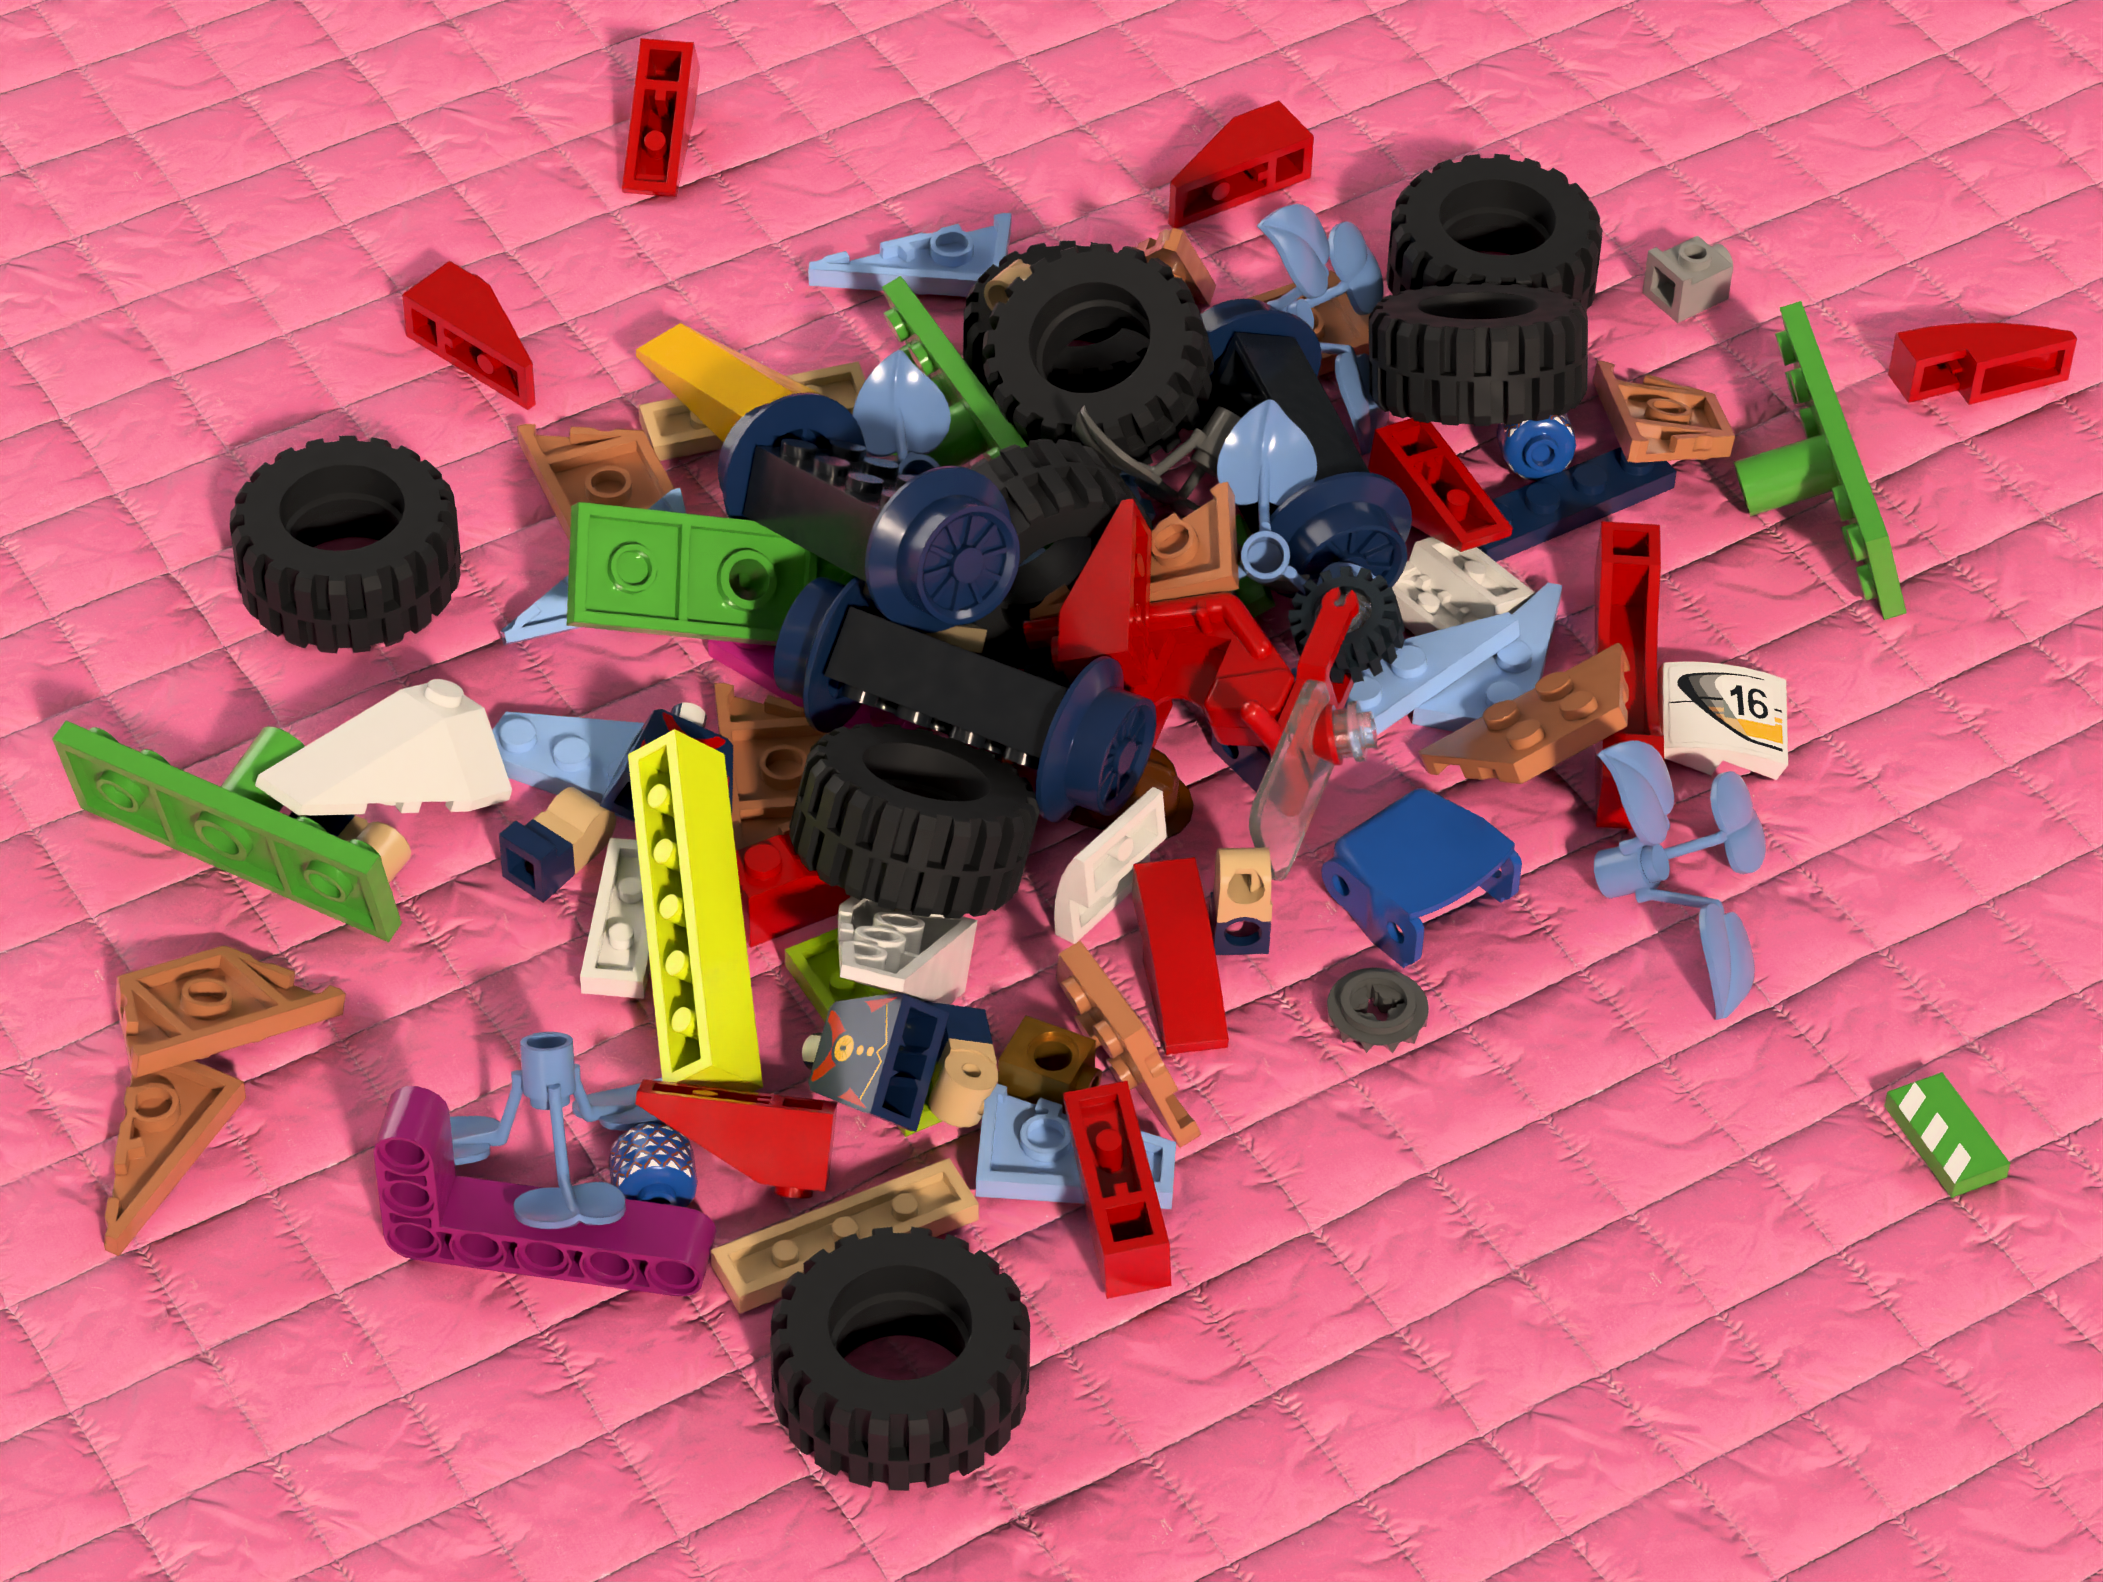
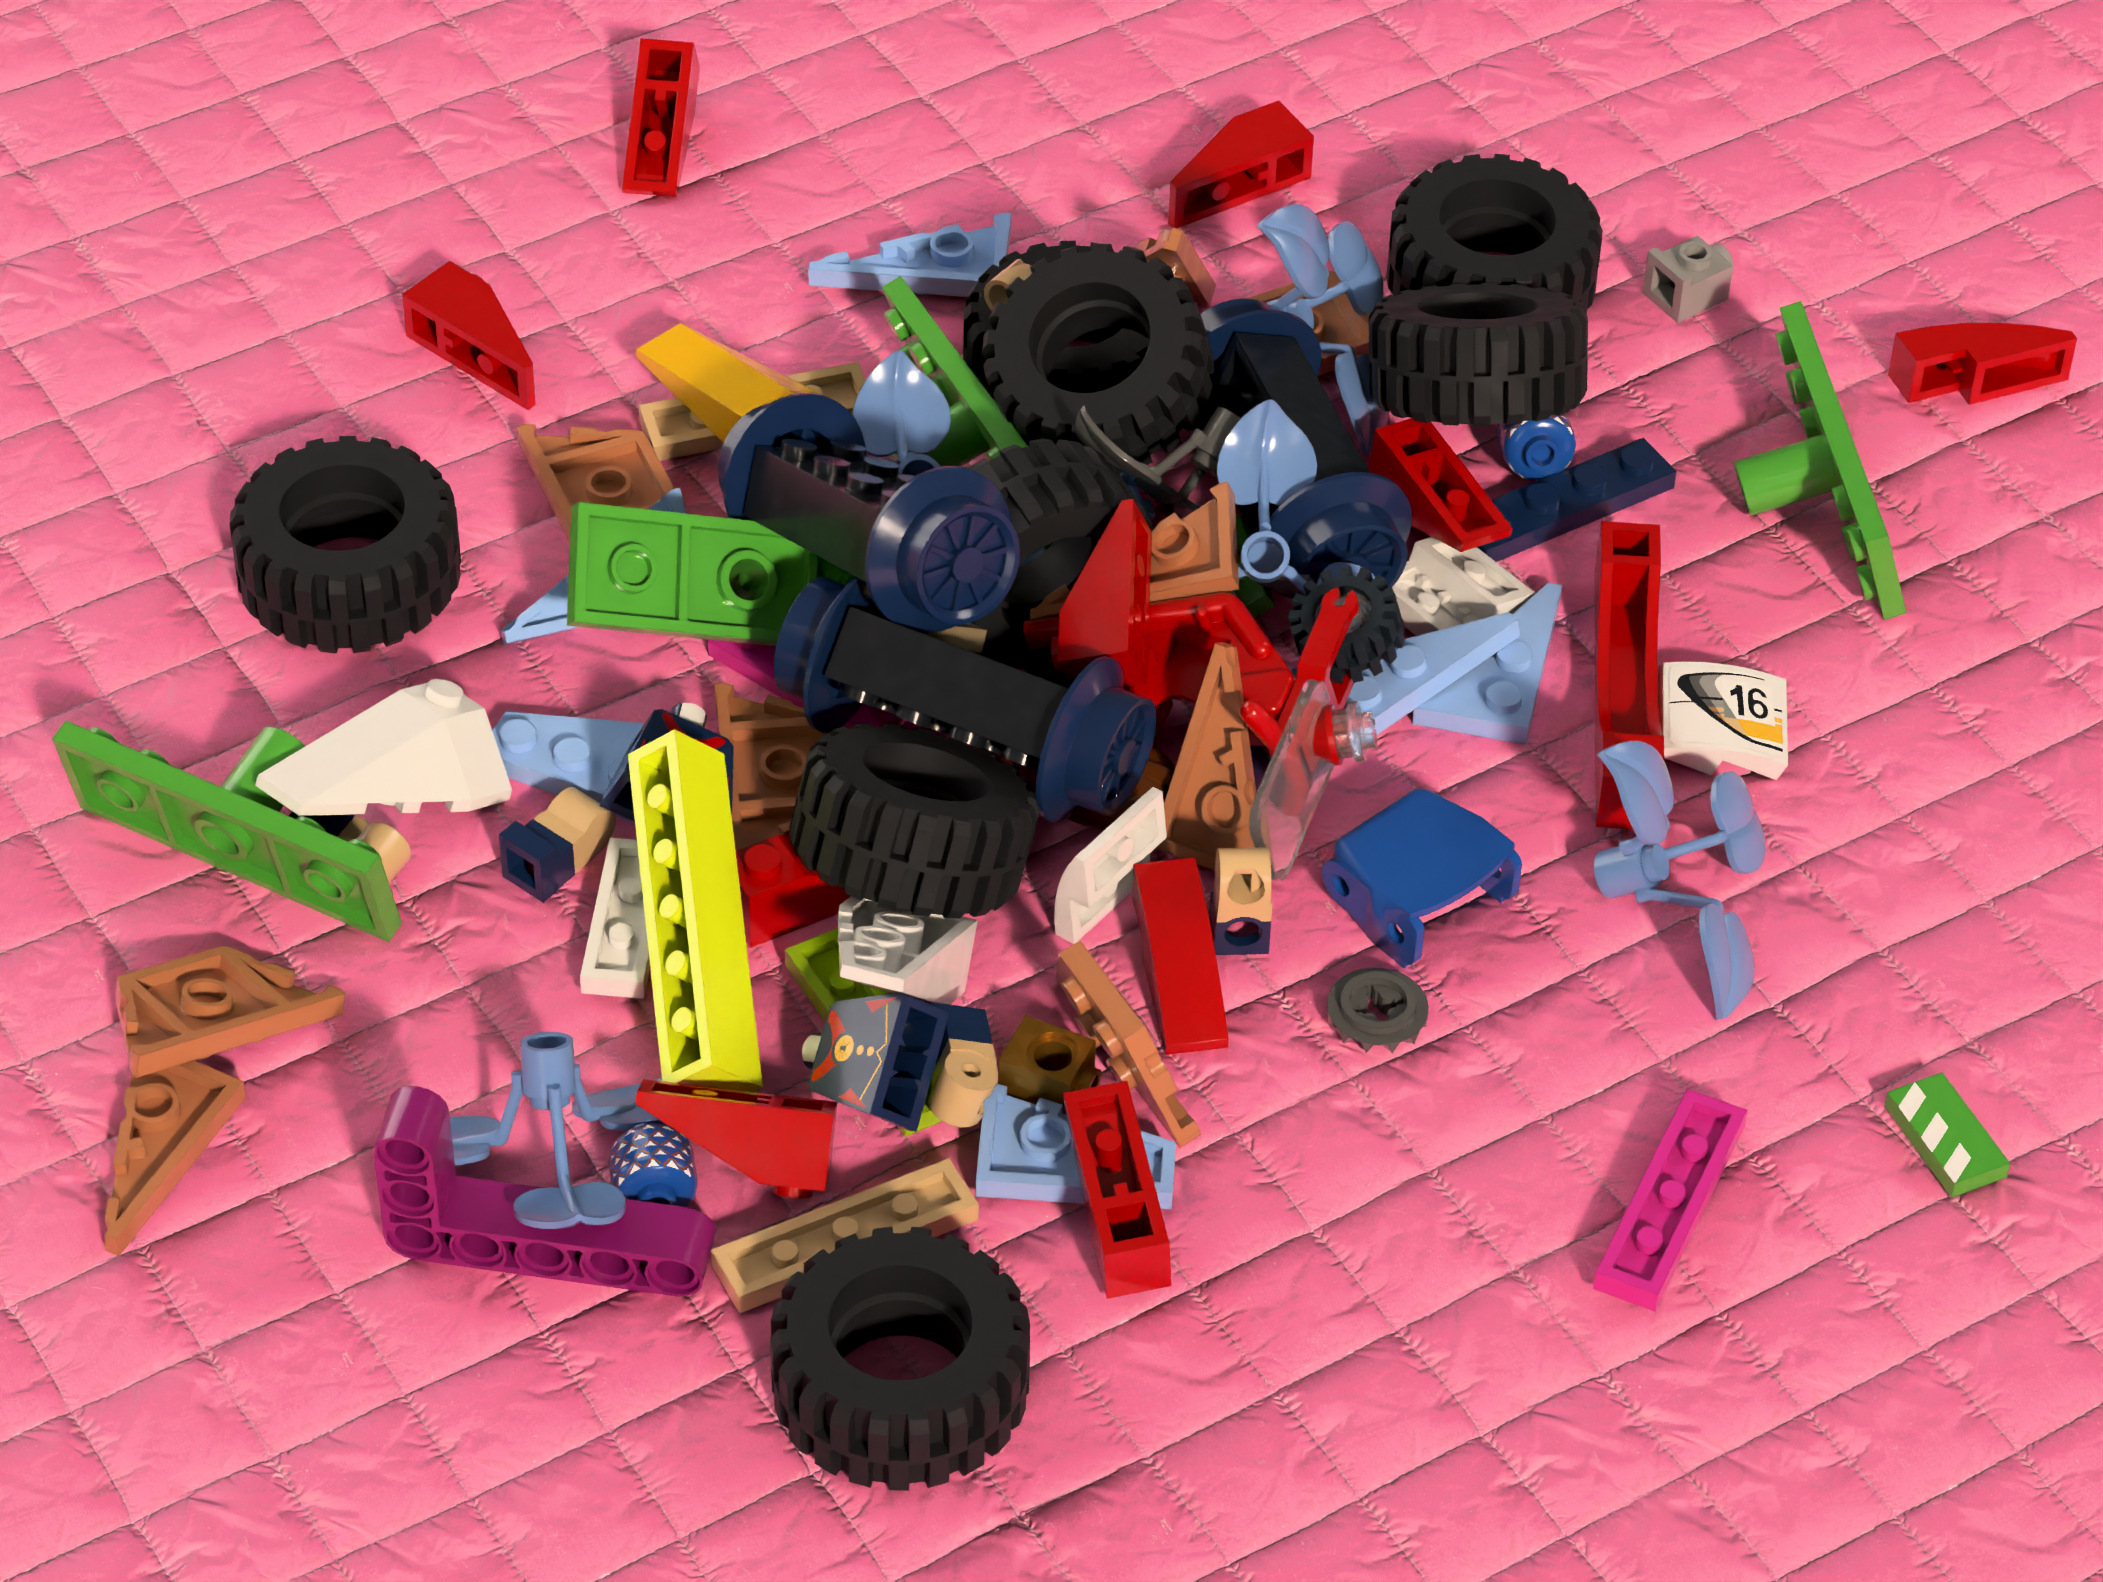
nougat wing [1418,643,1630,784] -> none
nougat wing [1592,360,1735,463] -> none
none -> nougat wing [1156,642,1264,871]
none -> dark pink plate [1593,1088,1748,1312]

